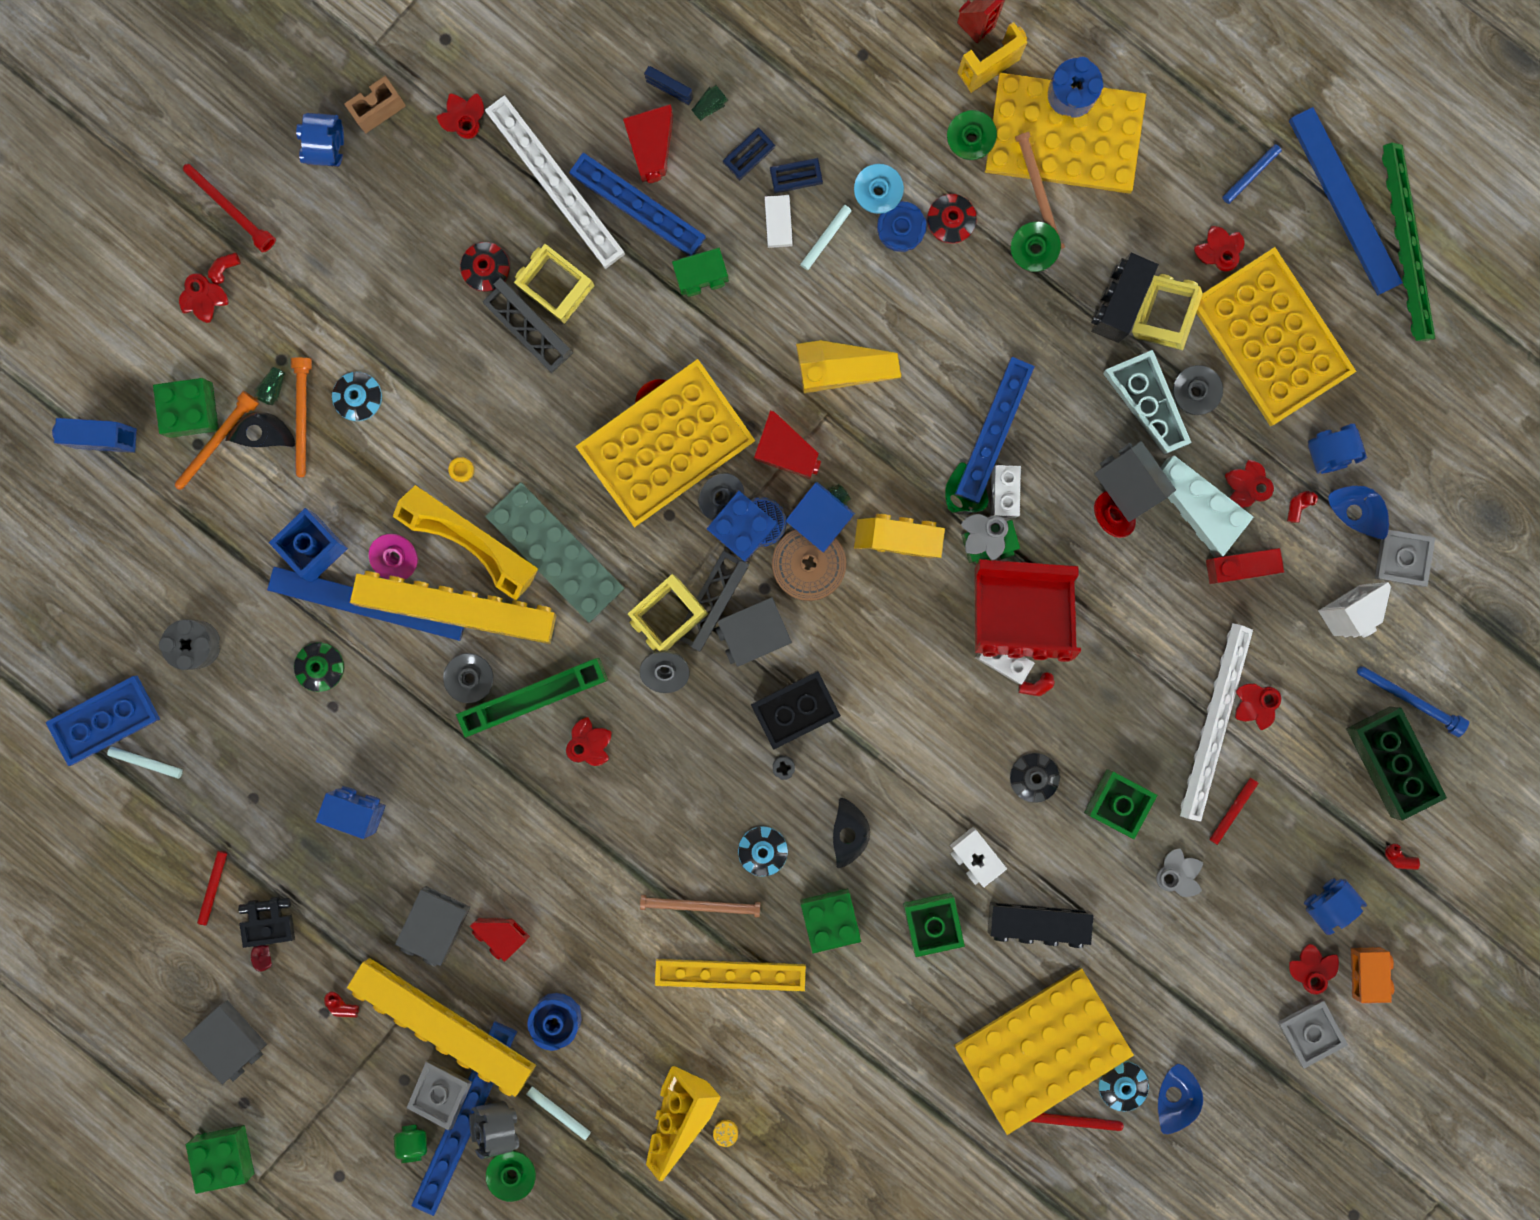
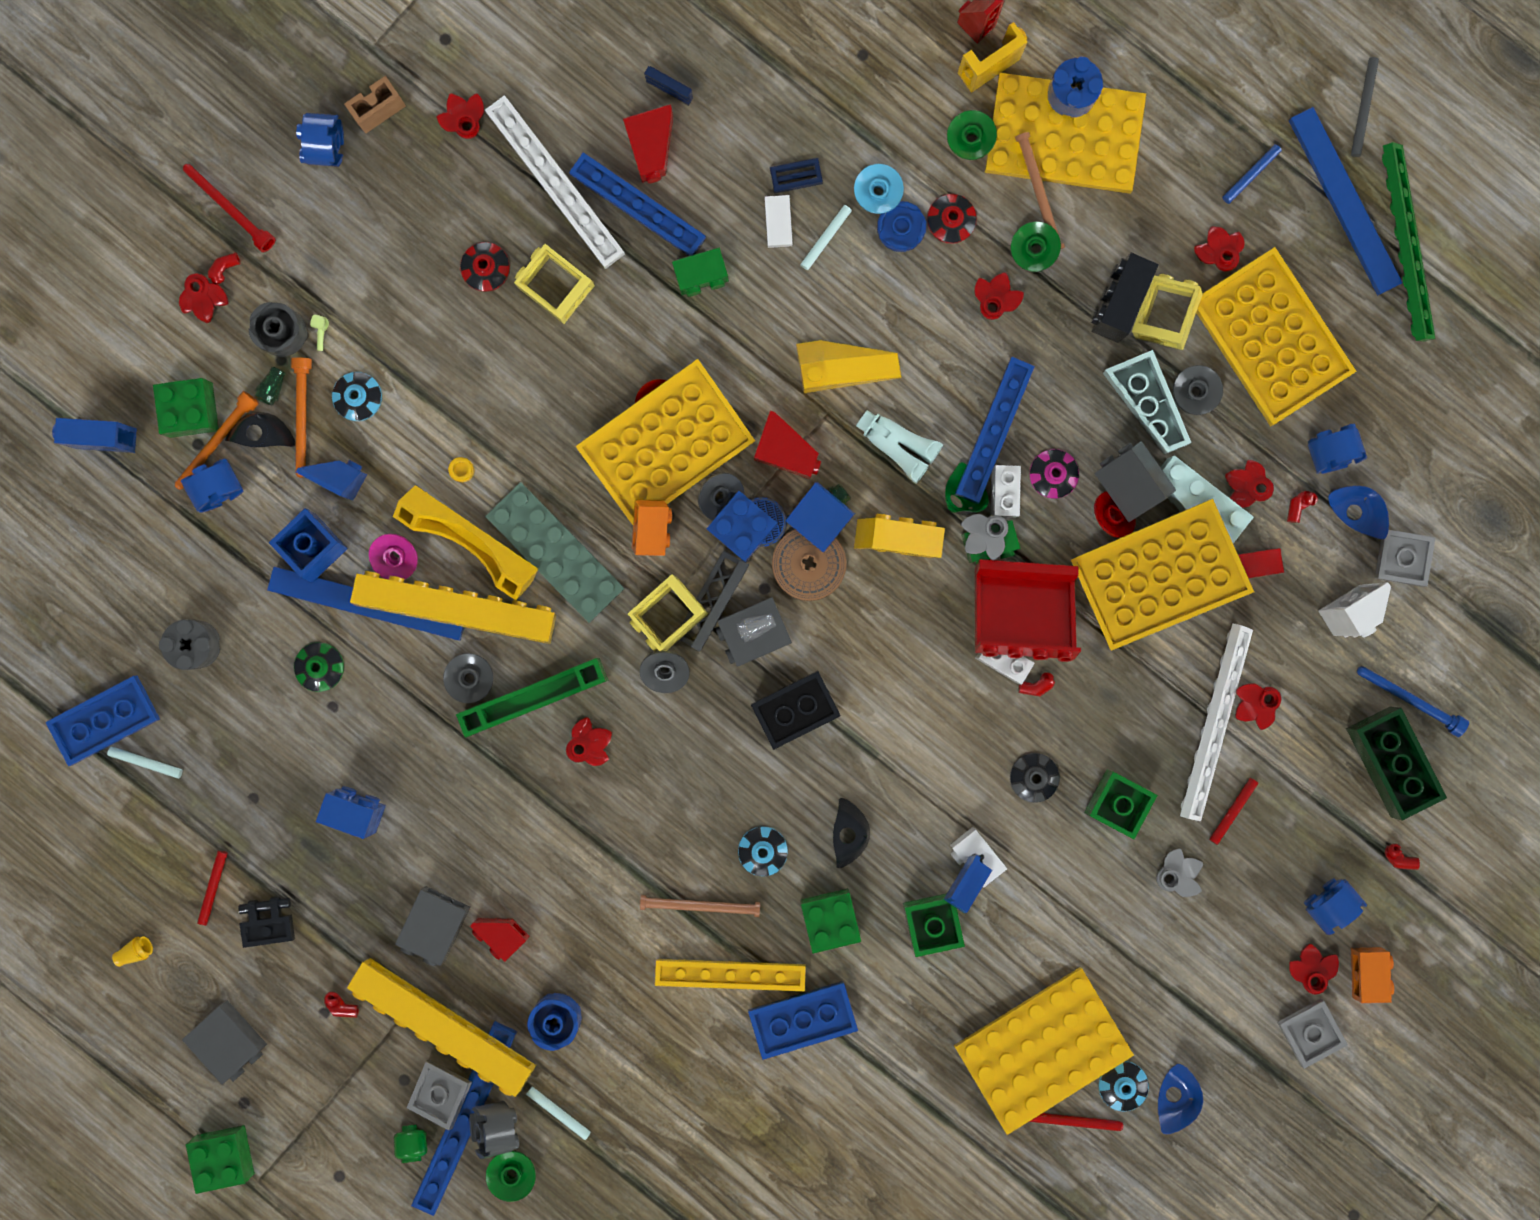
dark red piece [251,945,272,972] -> none
dark grey fence [483,278,573,373] -> none
yellow wedge [646,1066,721,1181] -> none
clear green cone [691,84,728,121] -> none
yellow tile [713,1120,738,1147] -> none
dark blue tile [723,127,775,181] -> none
dark grey bush [773,756,795,780] -> none
black brick [987,902,1094,948] -> none
none -> yellow cone [112,936,153,967]
none -> blue brick [181,459,244,513]
none -> dark grey brick [248,302,308,358]
none -> blue slope [296,460,367,500]
none -> yellowish green hand [310,315,329,351]
none -> orange brick [632,500,672,556]
none -> clear cone [736,613,776,642]
none -> blue plate [748,981,858,1060]
none -> light aqua piece [856,410,944,484]
none -> blue panel [944,855,993,913]
none -> red plate [974,272,1024,320]
none -> dish [1029,449,1079,499]
none -> yellow plate [1071,499,1254,651]
none -> dark grey bar [1351,57,1379,157]

